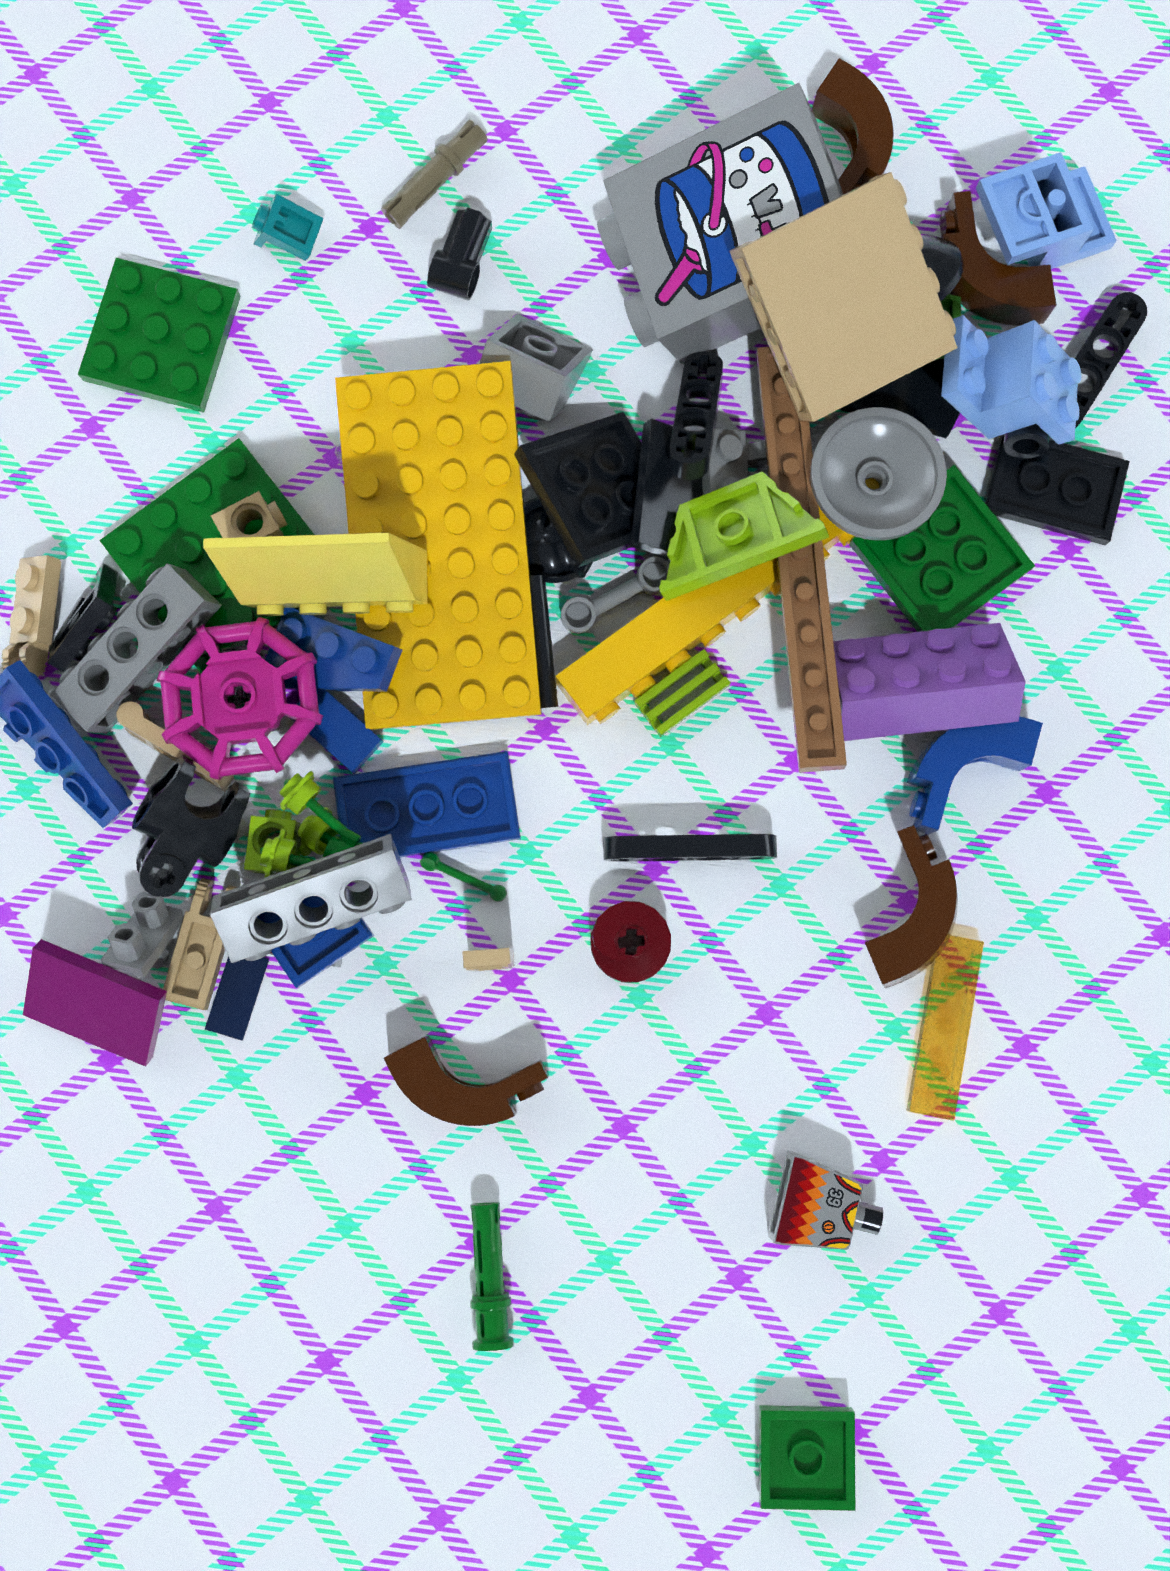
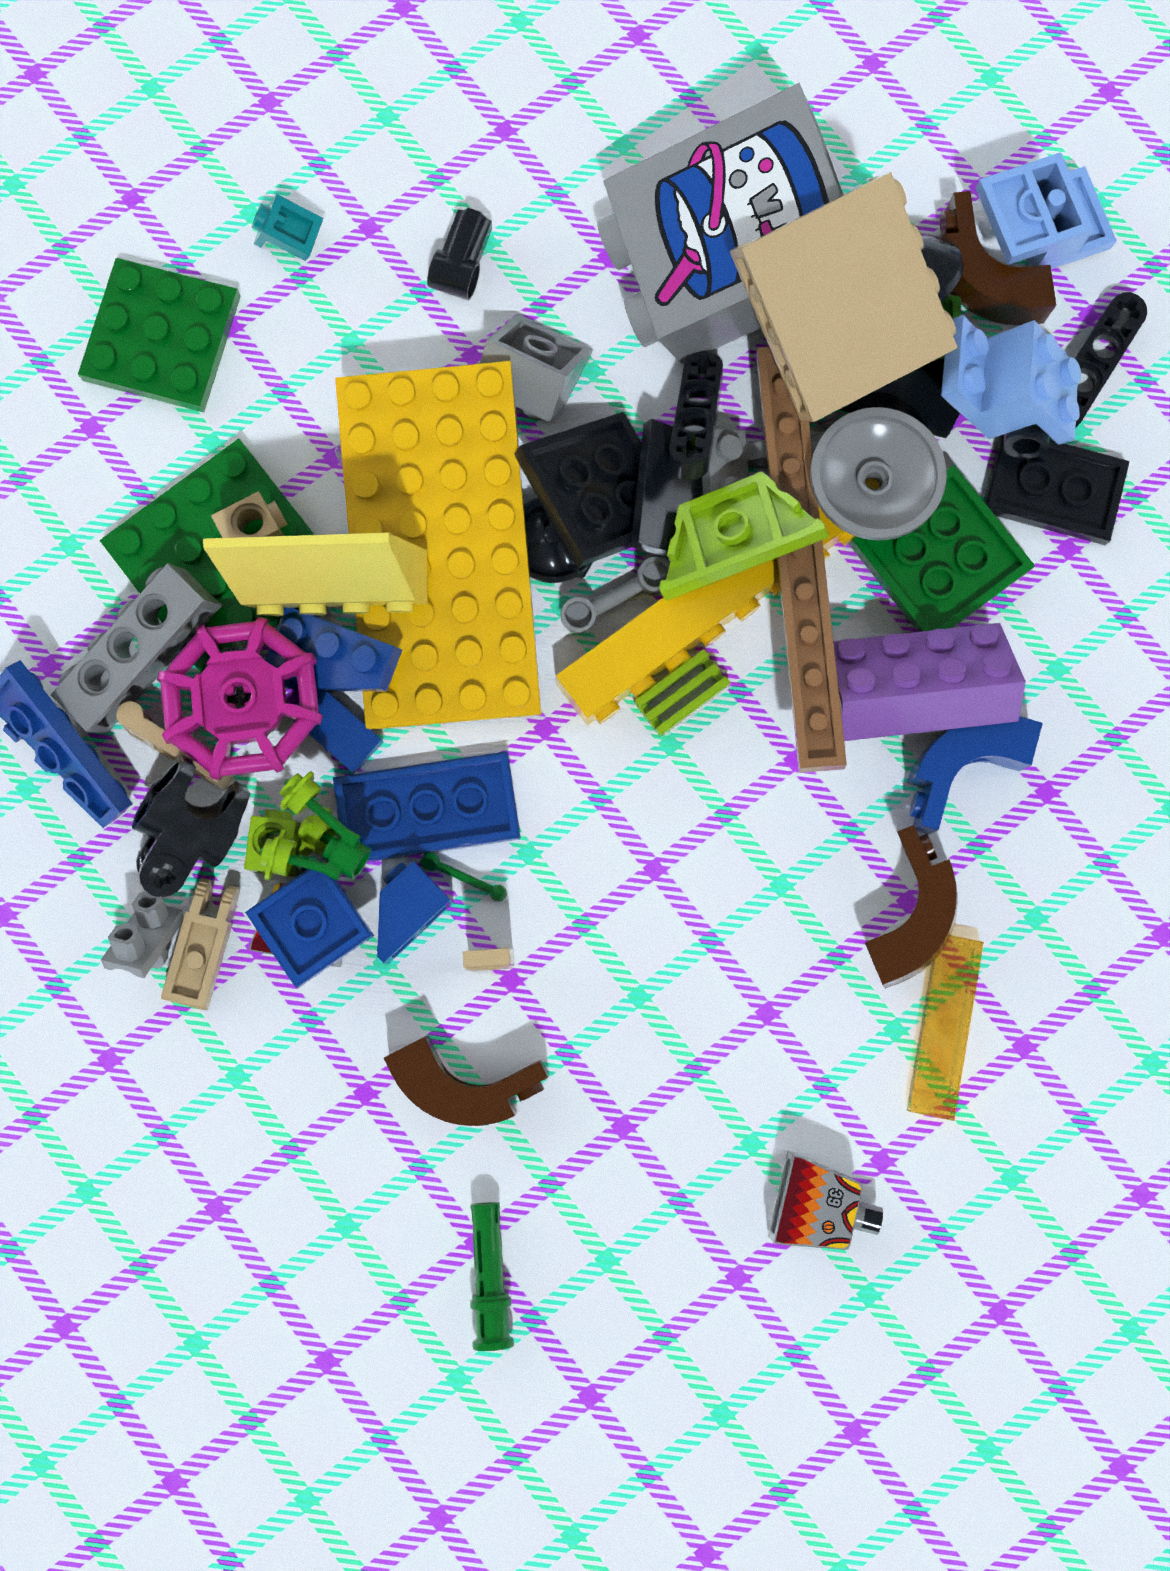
tan hinge [1,555,61,677] -> none
magenta tile [23,939,167,1067] -> none
black wing [47,563,119,672] -> none
dark blue sticker [205,956,269,1041] -> none
light grey brick [210,834,412,963] -> none
dark tan pin [381,119,488,229] -> none
black bar [529,575,558,708] -> none
dark red piece [590,901,671,983] -> none
black beam [603,834,777,862] -> none
green plate [759,1405,856,1511] -> none
reddish brown arch [812,58,894,194] -> none
none -> blue slope [377,861,454,964]

